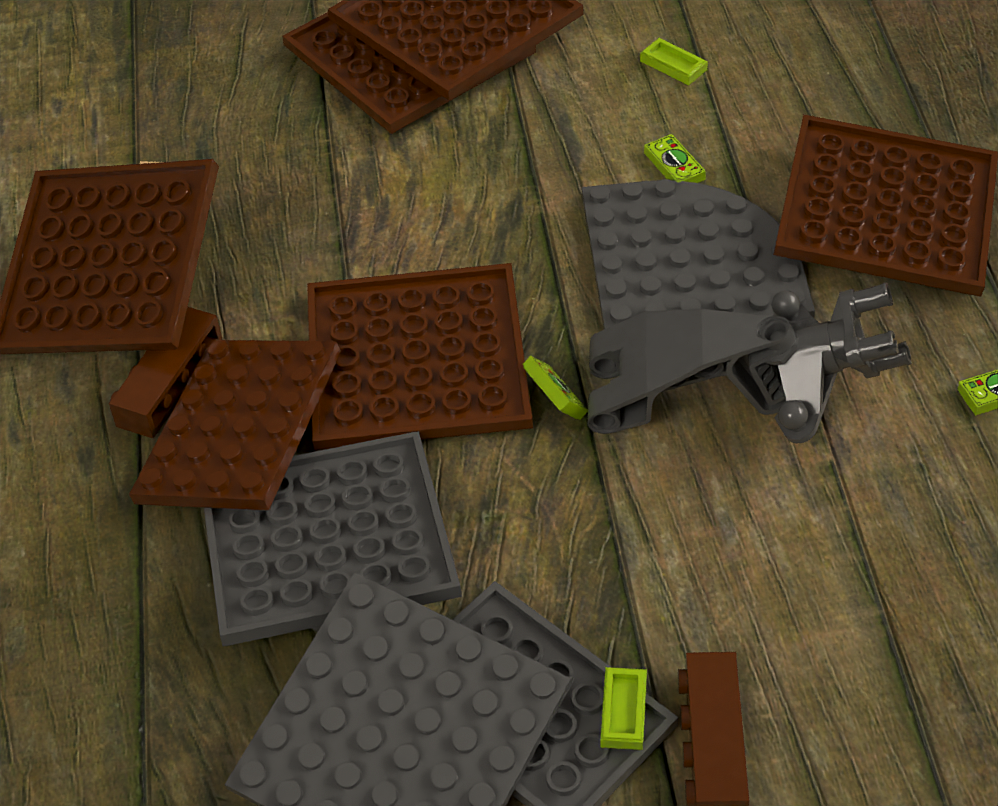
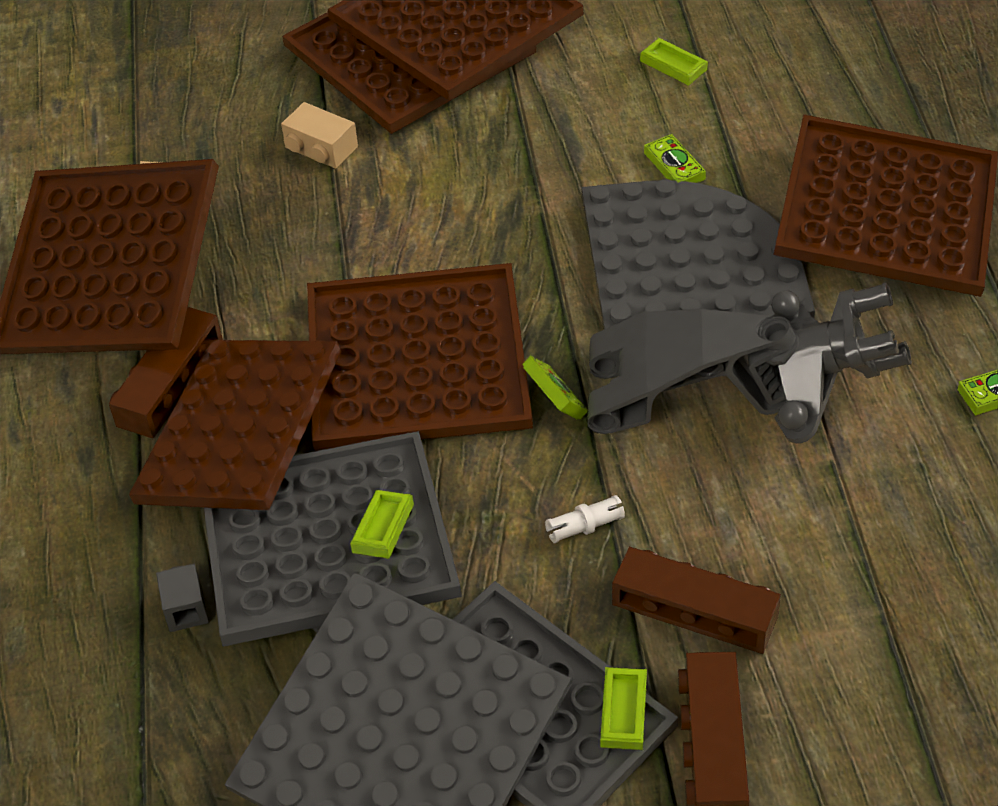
none -> dark grey brick [156,563,209,632]
none -> tan brick [281,102,358,169]
none -> lime tile [350,490,414,559]
none -> white pin [545,495,625,543]
none -> reddish brown brick [612,546,781,654]

